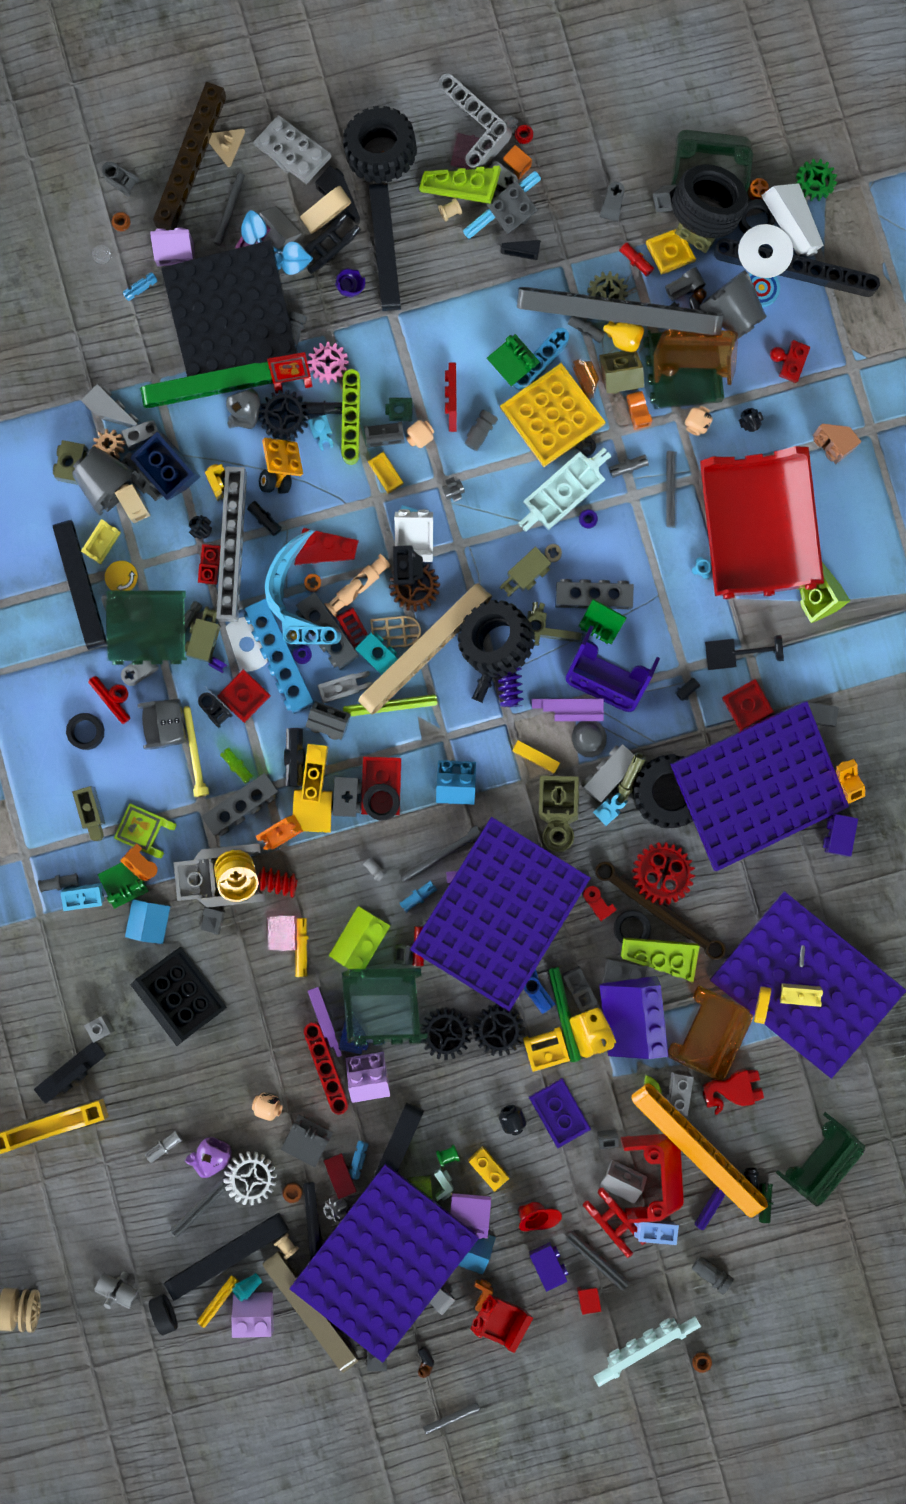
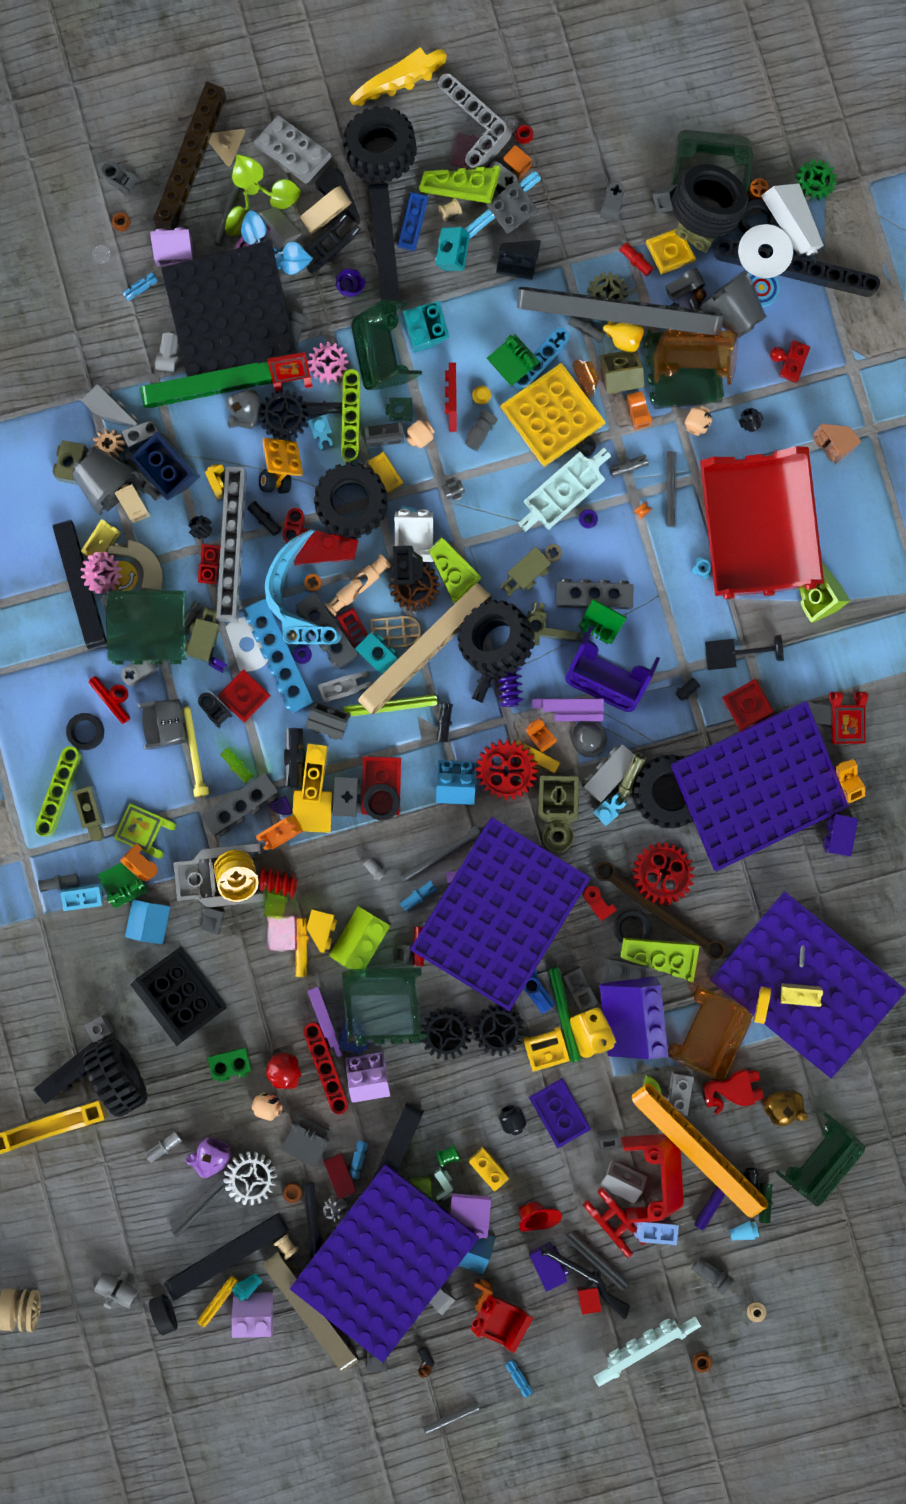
none -> lime beam [35,746,82,837]
none -> bright pink gear [81,552,122,594]
none -> black tyre [83,1038,148,1117]
none -> dark tan arch [108,540,165,592]
none -> light grey piece [155,333,179,373]
none -> green brick [207,1046,253,1082]
none -> lime plant [225,154,301,236]
none -> clear neon green panel [263,893,289,920]
none -> red hair [265,1053,301,1089]
none -> dark purple tile [268,796,293,815]
none -> red beam [282,508,305,544]
none -> yellow slope [307,909,337,953]
none -> black tyre [314,462,388,538]
none -> yellow animal [349,47,447,106]
none -> clear green windscreen [351,299,422,390]
none -> blue tile [397,192,429,252]
none -> teal slope [403,301,450,353]
none -> lime wing [428,537,482,604]
none -> teal brick [435,227,470,271]
none -> black pin [436,703,453,742]
none -> yellow plate [472,386,491,405]
none -> red gear [475,738,538,801]
none -> black bracket [496,244,538,280]
none -> dark azure axle [505,1359,533,1397]
none -> orange bracket [525,718,557,753]
none -> black piece [541,1245,630,1319]
none -> orange bush [633,501,653,520]
none -> medium azure cone [729,1220,760,1241]
none -> tan plate [746,1302,766,1322]
none -> pearl gold piece [762,1091,809,1126]
none -> red flag [829,692,868,744]

